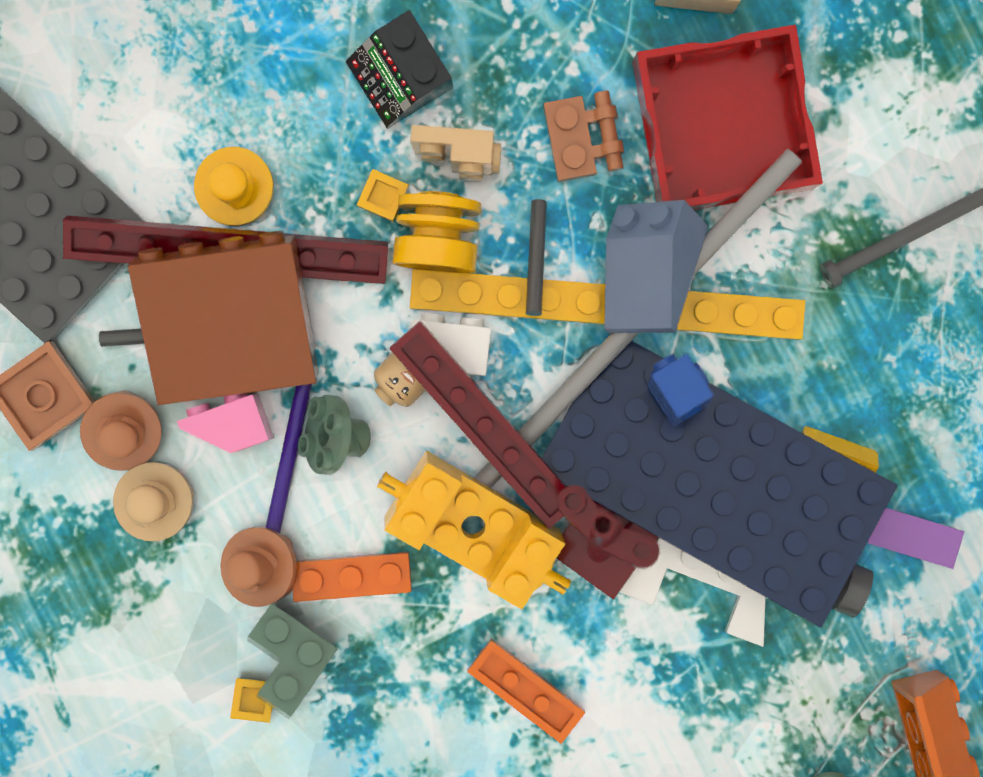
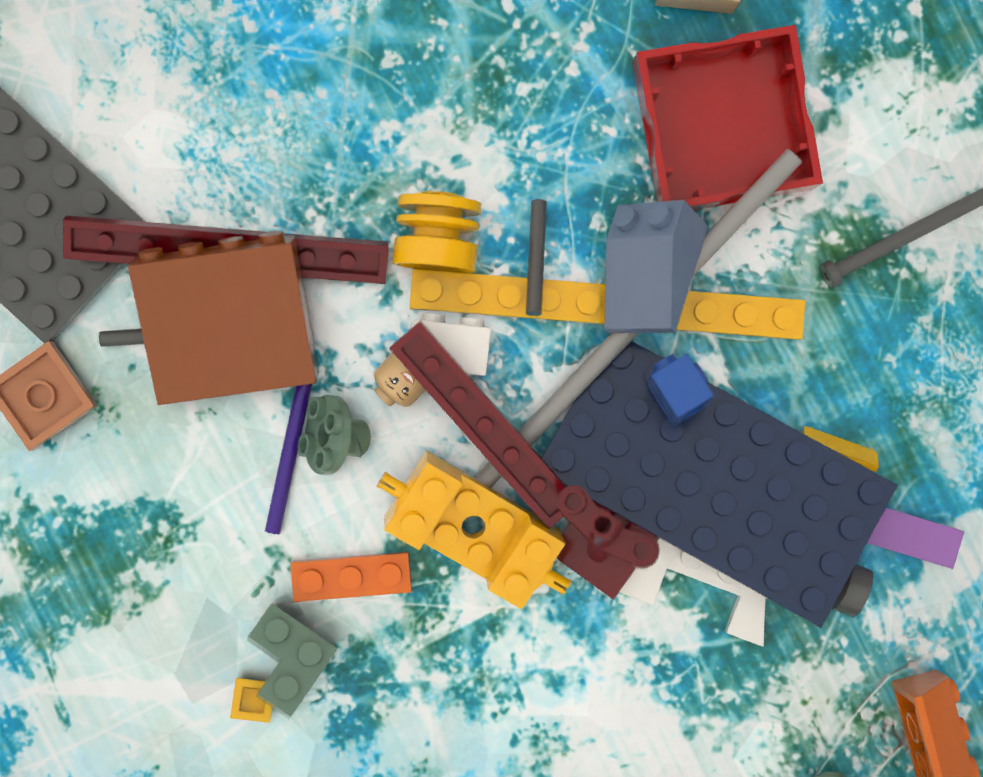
nougat plate [80,390,162,471] -> none
tan plate [113,462,194,541] -> none
bright pink slope [177,393,274,453] -> none
yellow plate [194,147,274,226] -> none
nougat plate [220,527,297,607] -> none
black slope [345,10,453,129] -> none
yellow plate [357,169,409,223] -> none
tan plate [410,125,501,181] -> none
orange plate [467,638,585,744] -> none
nougat plate [543,91,625,182] -> none

